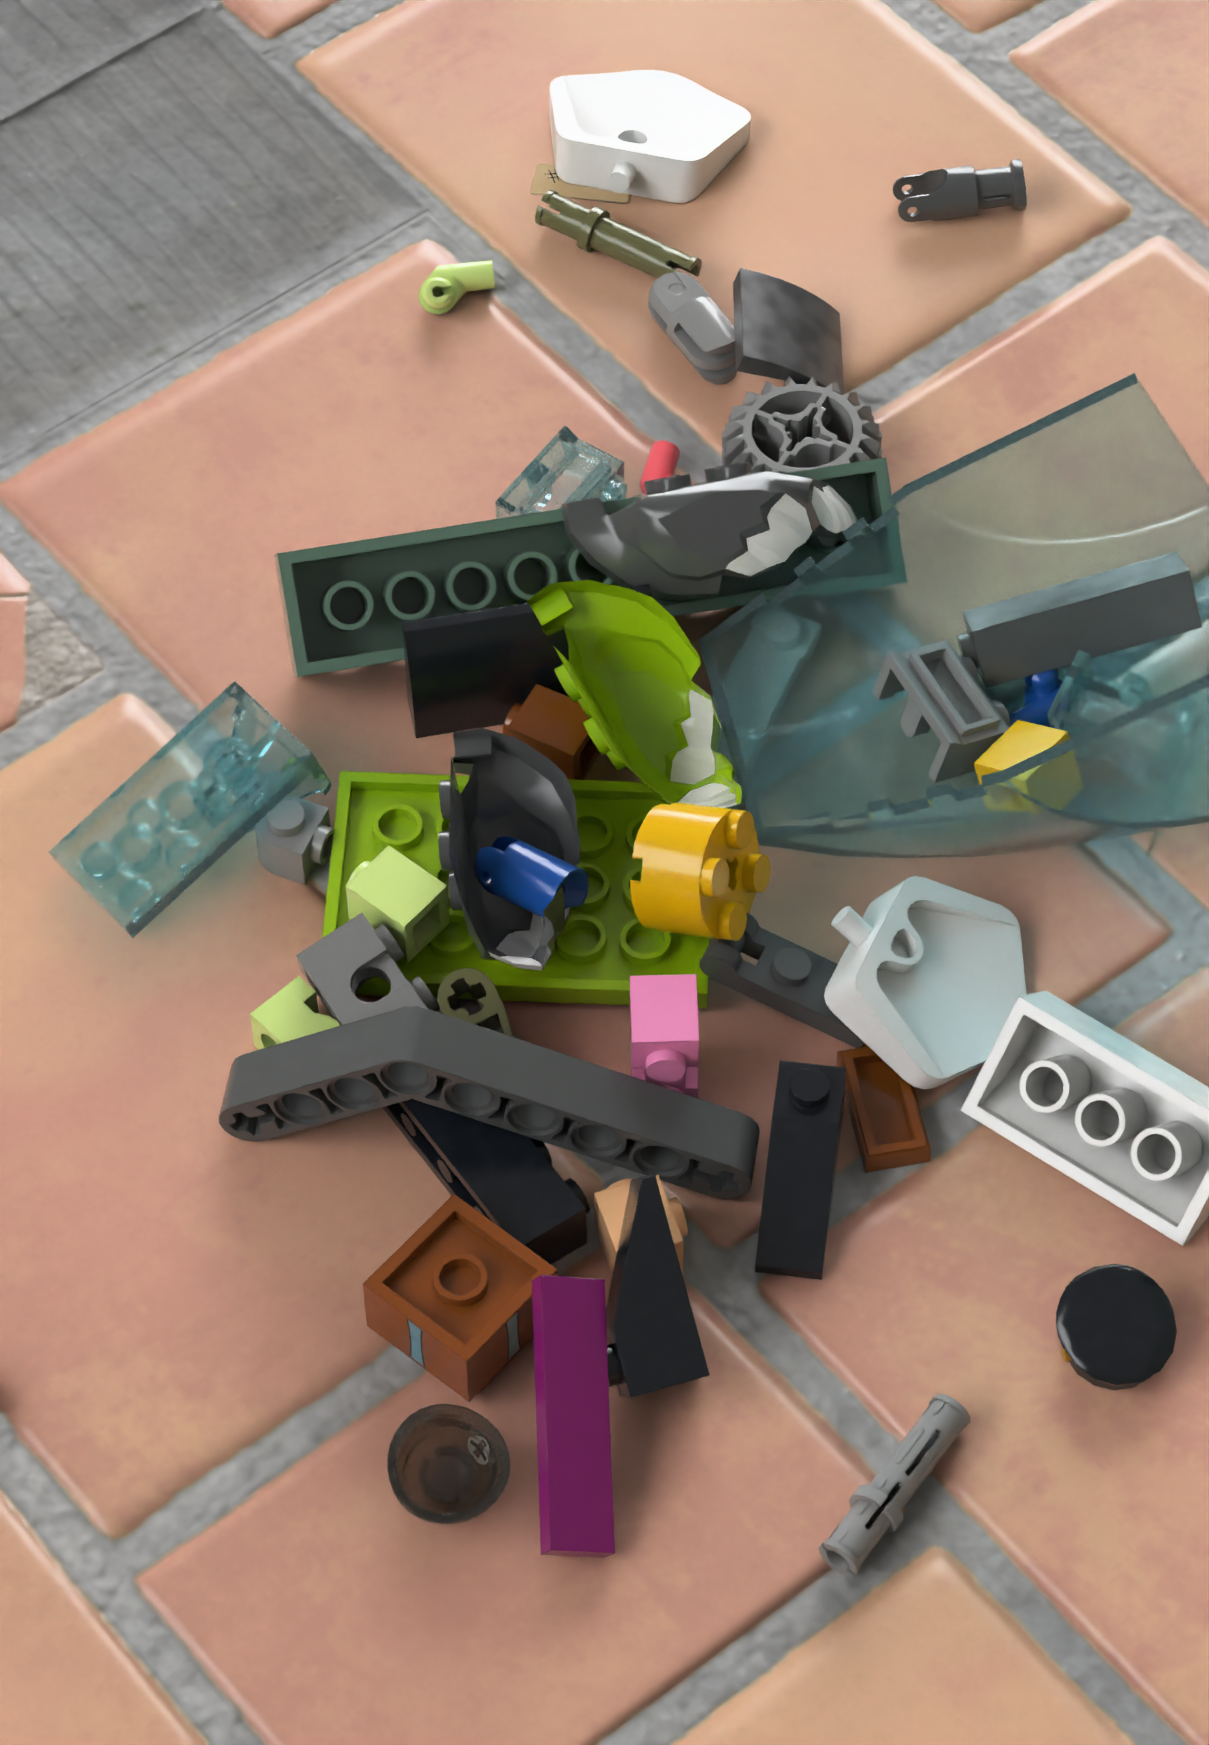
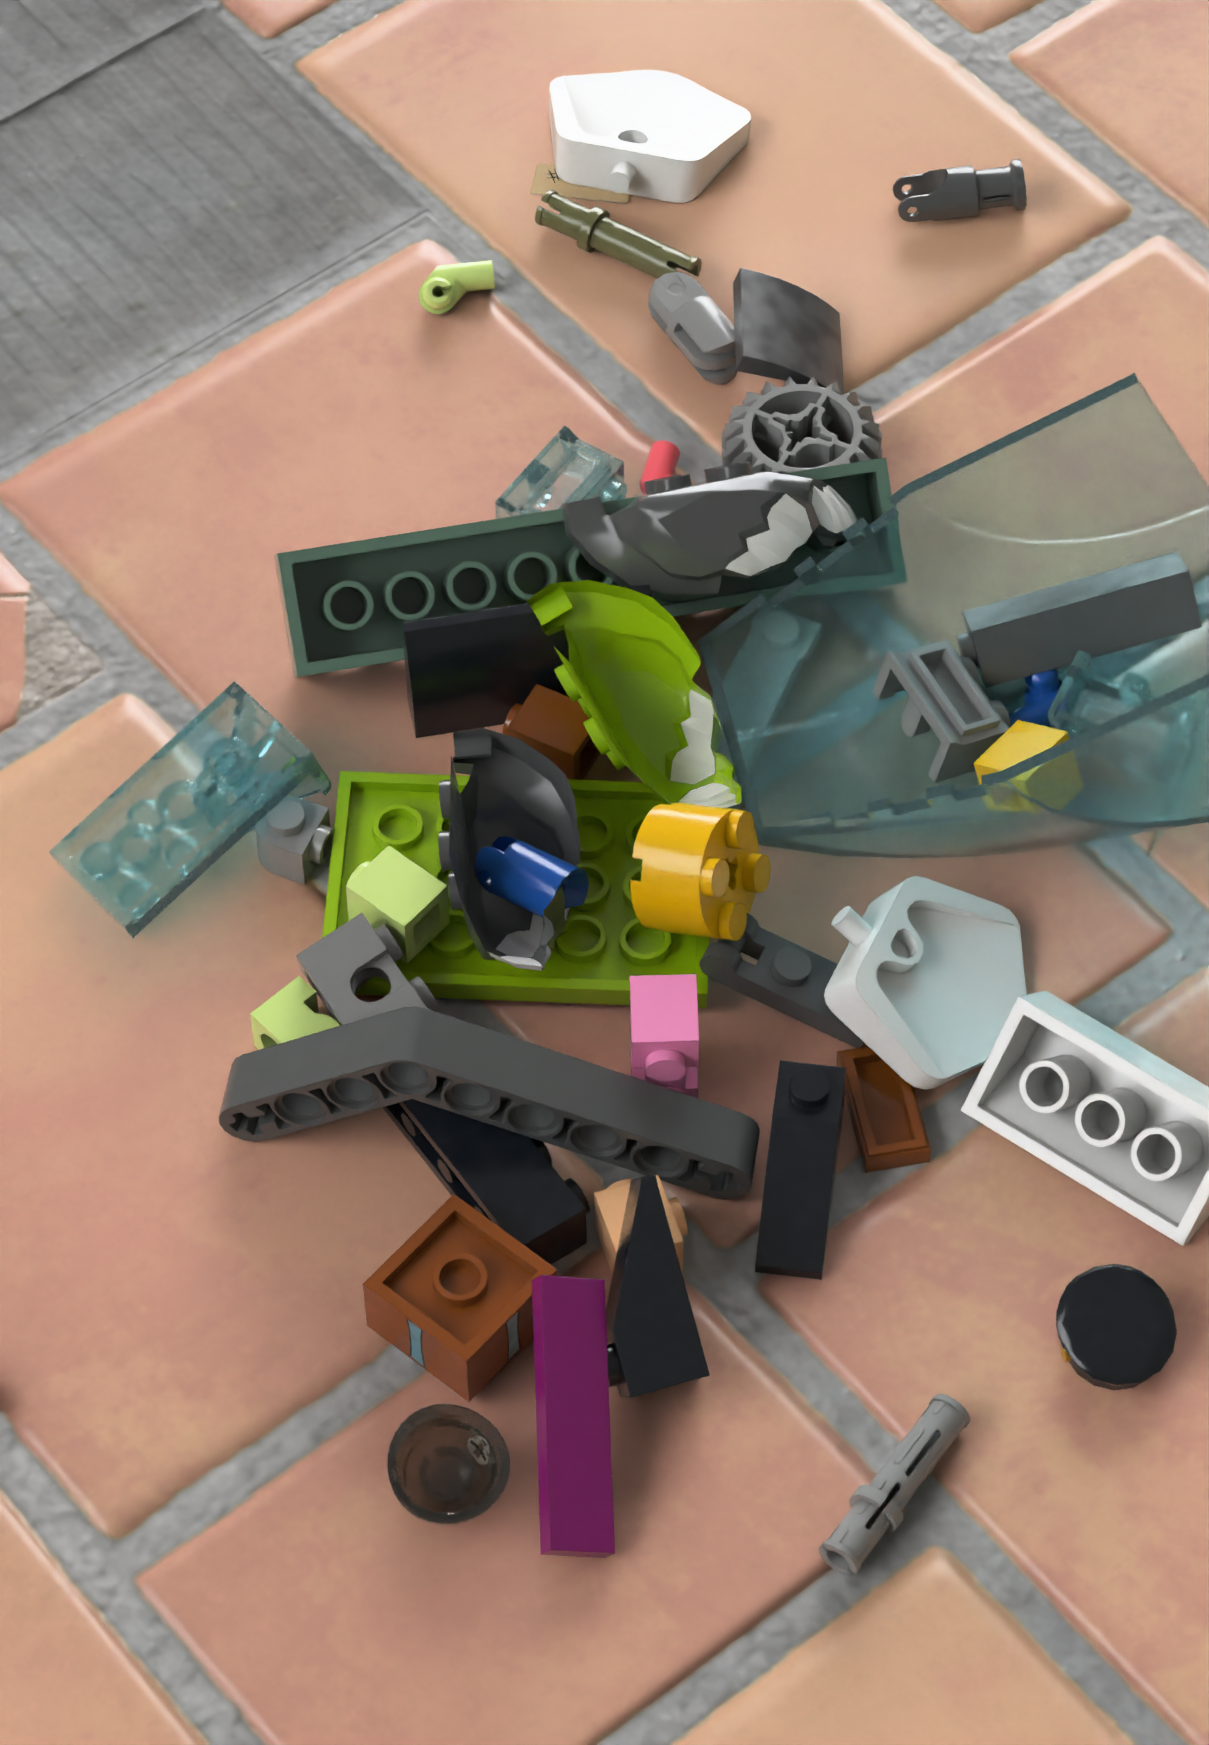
olive panel [437,968,513,1037] -> none

